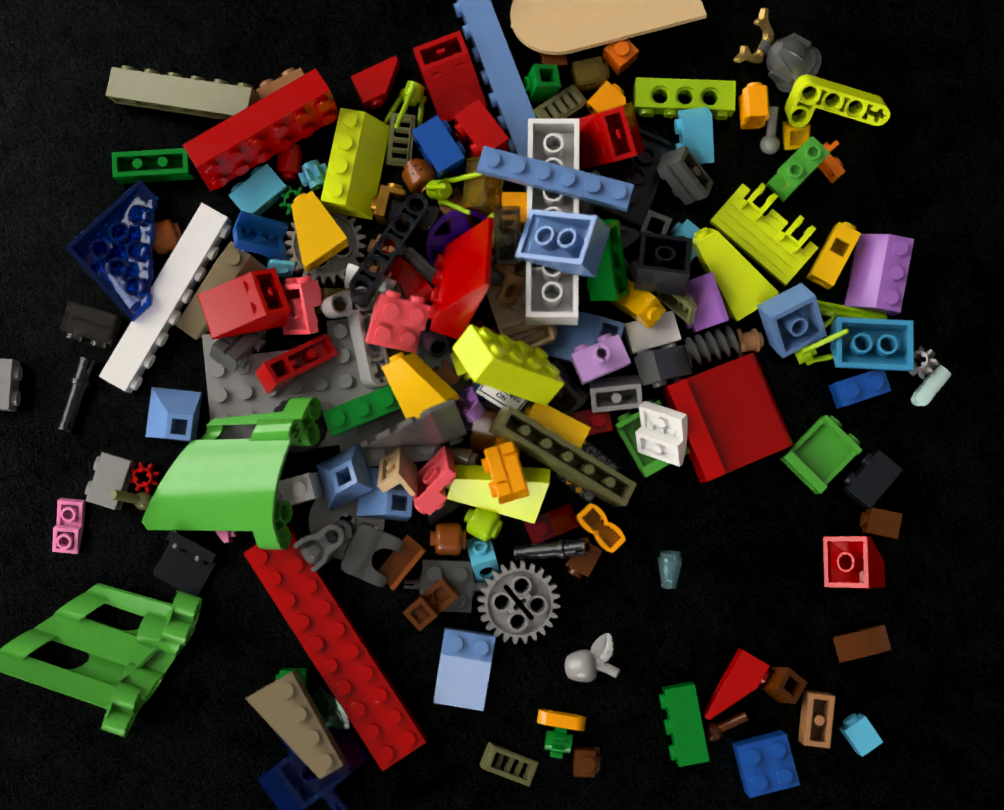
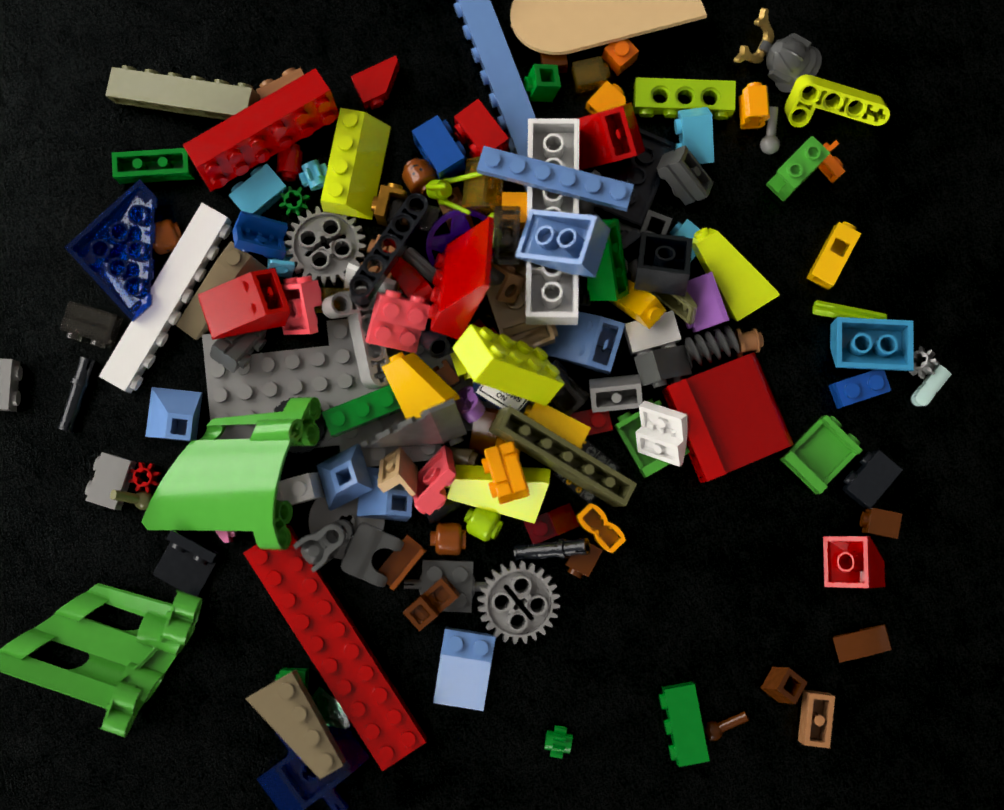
bright pink slope [52,498,86,554] -> none
red slope [255,333,339,394] -> none
yellow slope [291,191,349,274] -> none
lime plant [384,81,427,129] -> none
olive slope [386,113,417,168] -> none
red slope [413,30,487,122] -> none
medium azure bracket [466,537,500,582] -> none
olive slope [480,742,539,787] -> none
olive slope [533,85,587,119] -> none
light orange beam [537,709,587,731] -> none
light grey piece [565,633,620,683] -> none
lavender brick [570,333,631,385] -> none
reddish brown brick [573,746,600,778] -> none
clear light blue cone [657,550,683,589] -> none
red slope [702,648,770,720] -> none
neon yellow hinge [709,183,818,287] -> none
blue brick [732,730,800,798] -> none
medium blue brick [757,283,827,358] -> none
yellow slope [782,121,810,150] -> none
lime plant [794,317,849,366] -> none
medium azure brick [839,713,883,757] -> none
medium lavender slope [844,234,914,317] -> none

